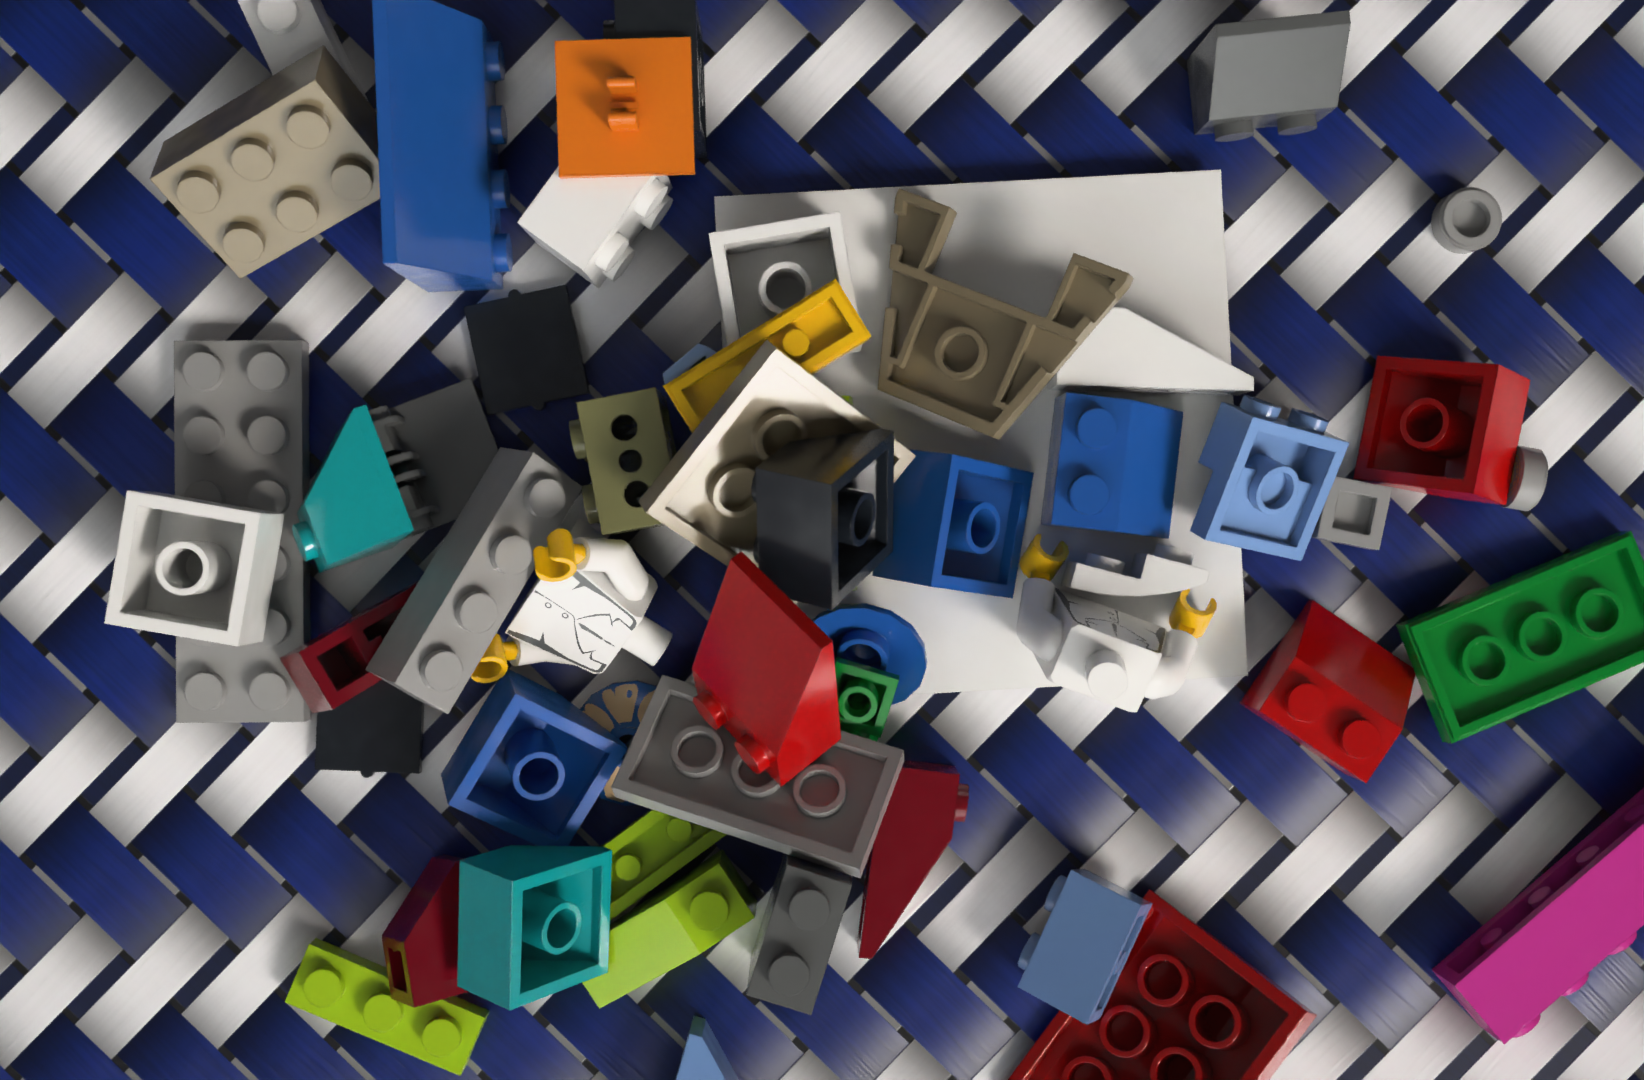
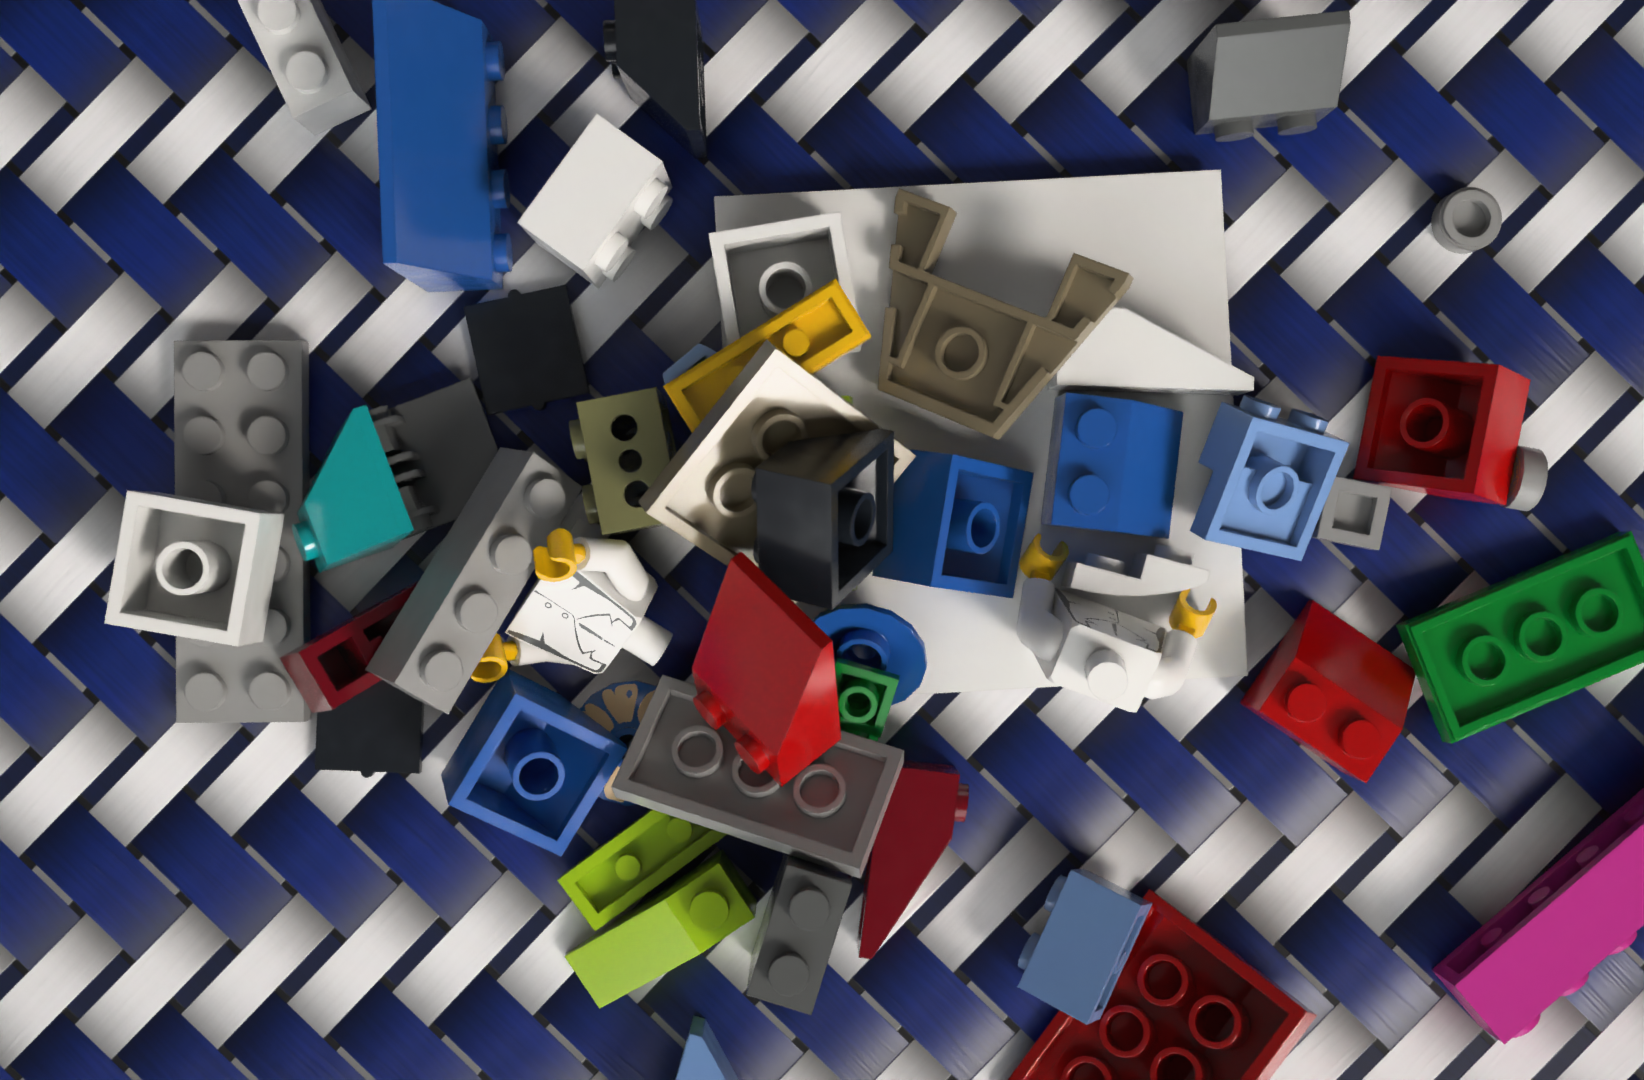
dark tan brick [150,45,380,279] -> none
lime plate [285,938,489,1076] -> none
dark red slope [381,854,468,1008] -> none
teal slope [457,845,612,1011] -> none
orange piece [555,37,695,179] -> none

